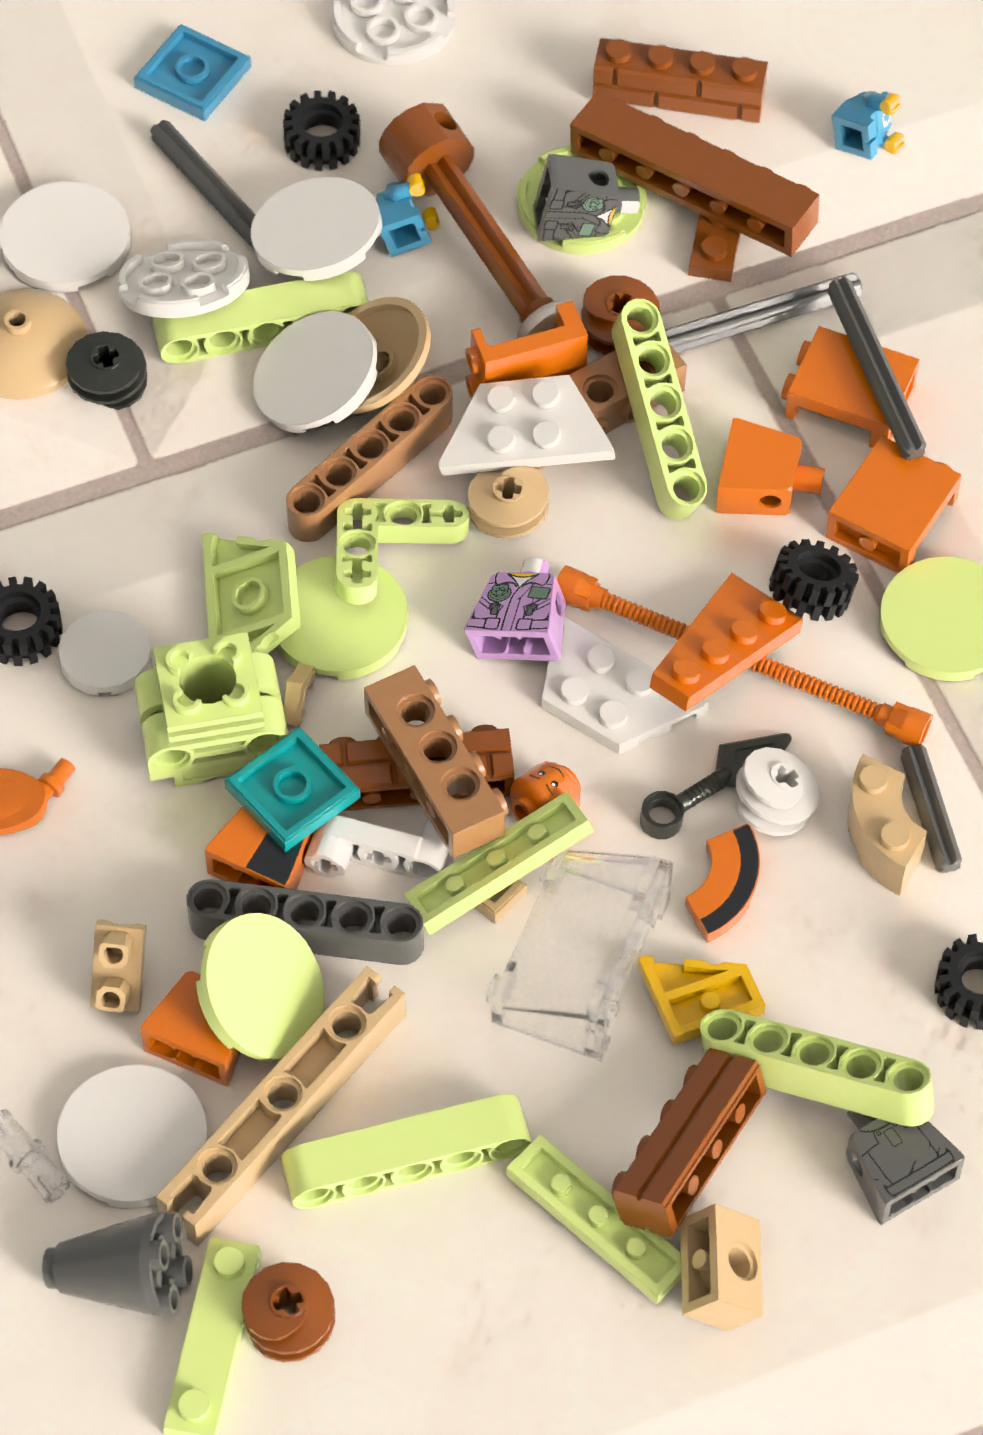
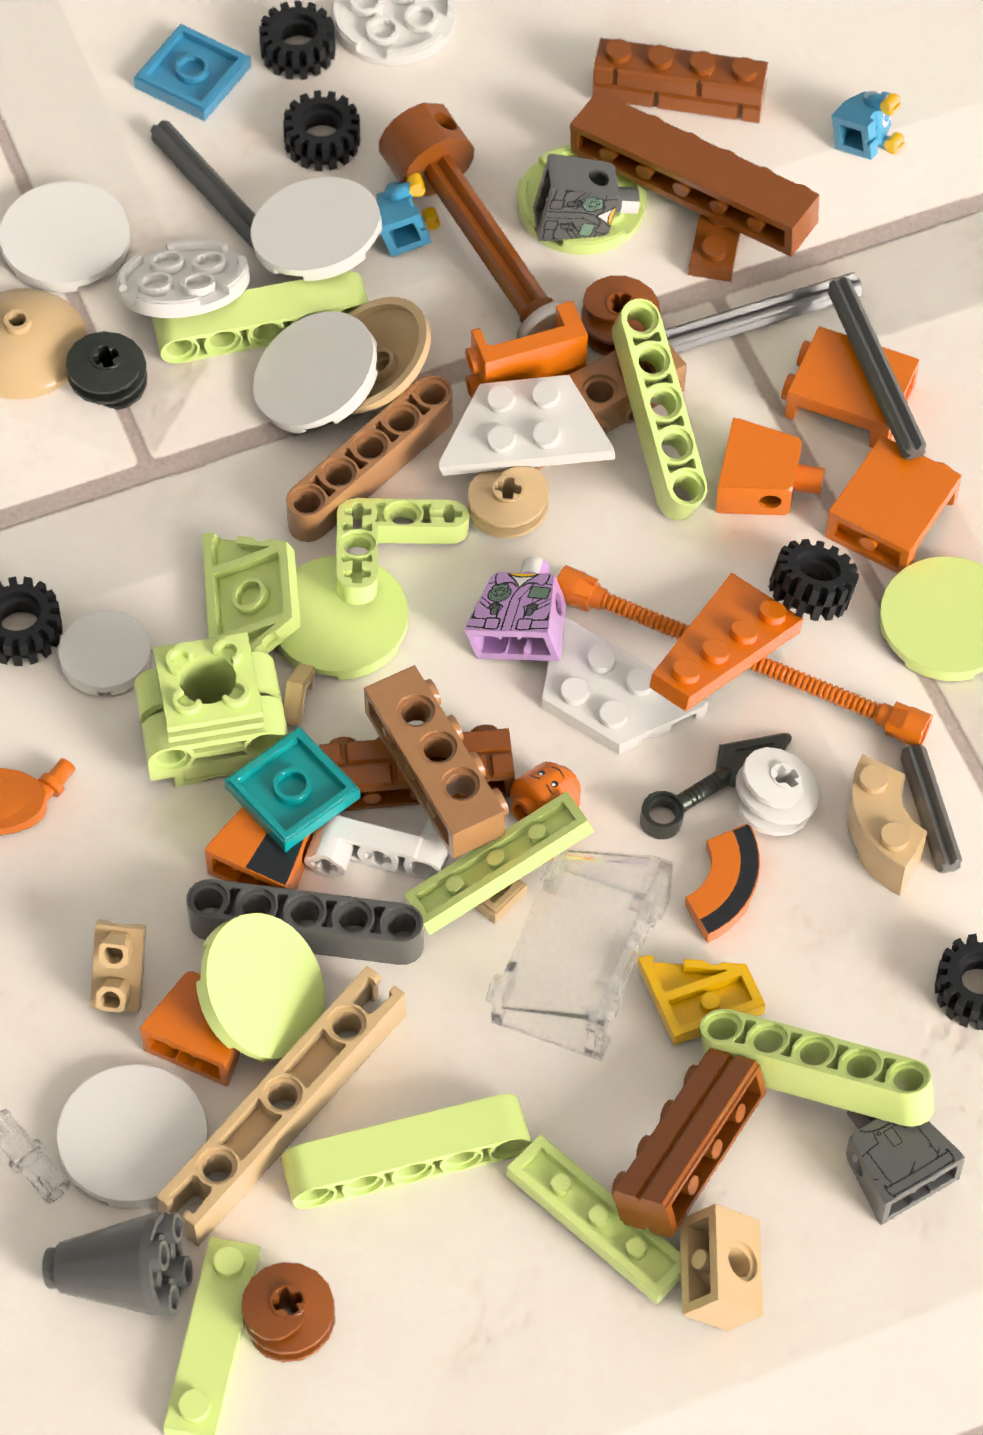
none -> black tyre [259,0,336,80]

